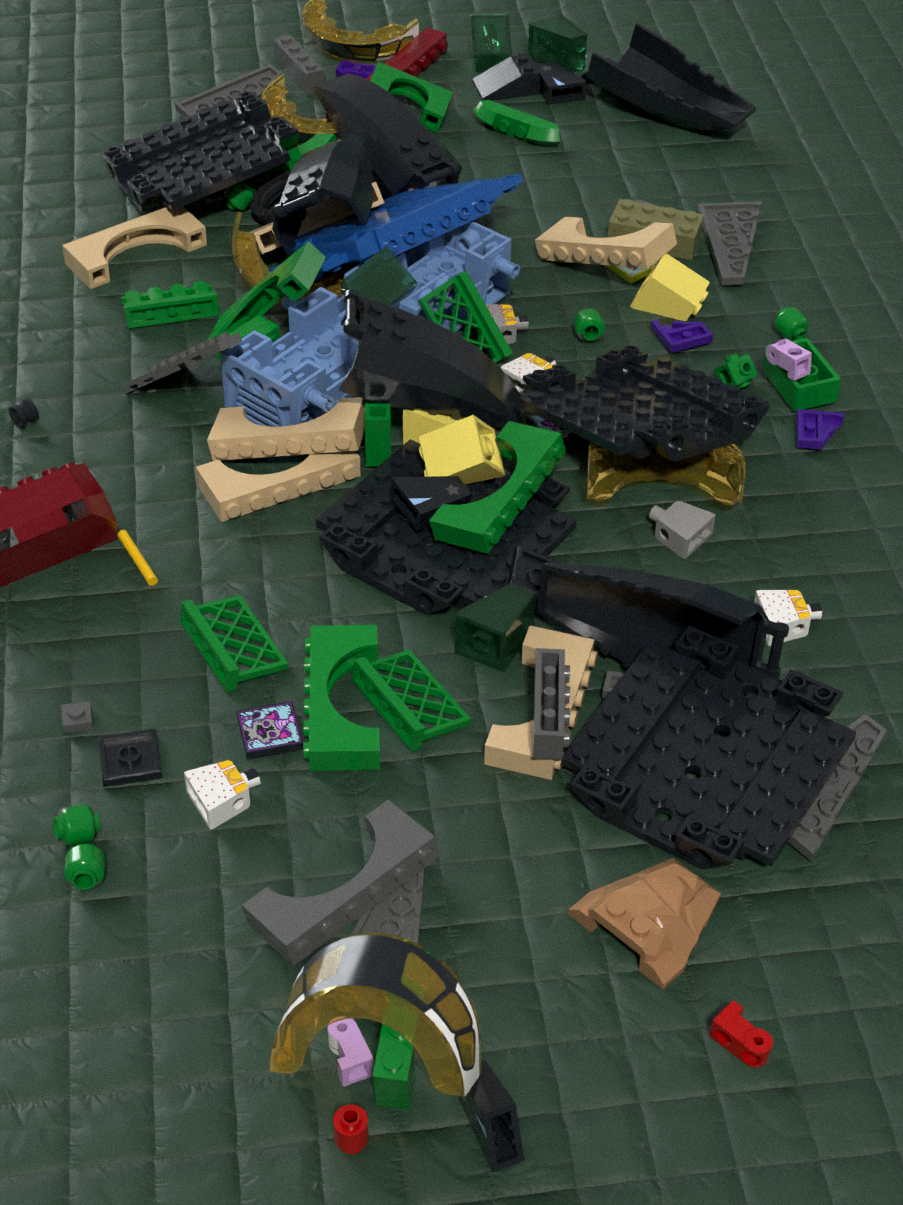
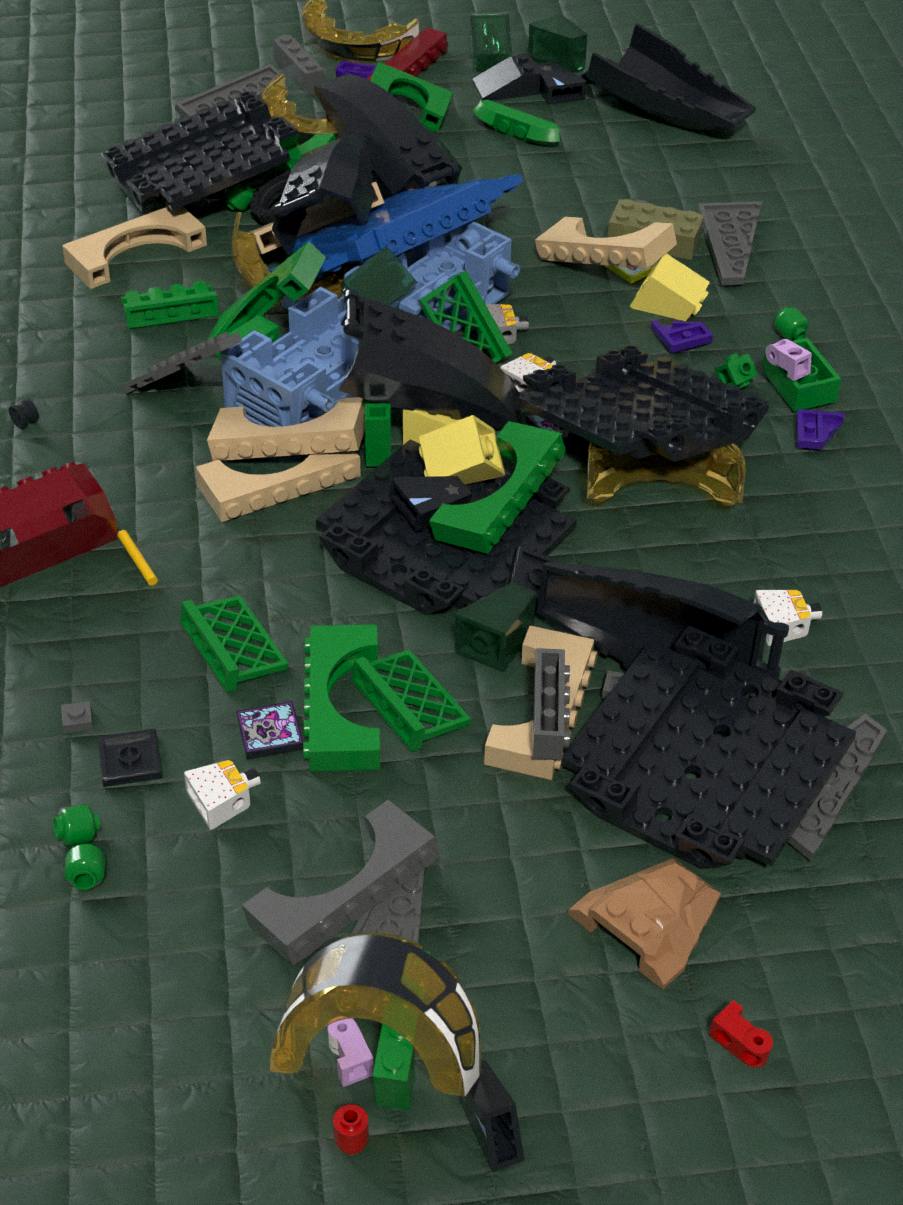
green head [573,308,605,343] -> none
light grey torso [649,501,716,559] -> none

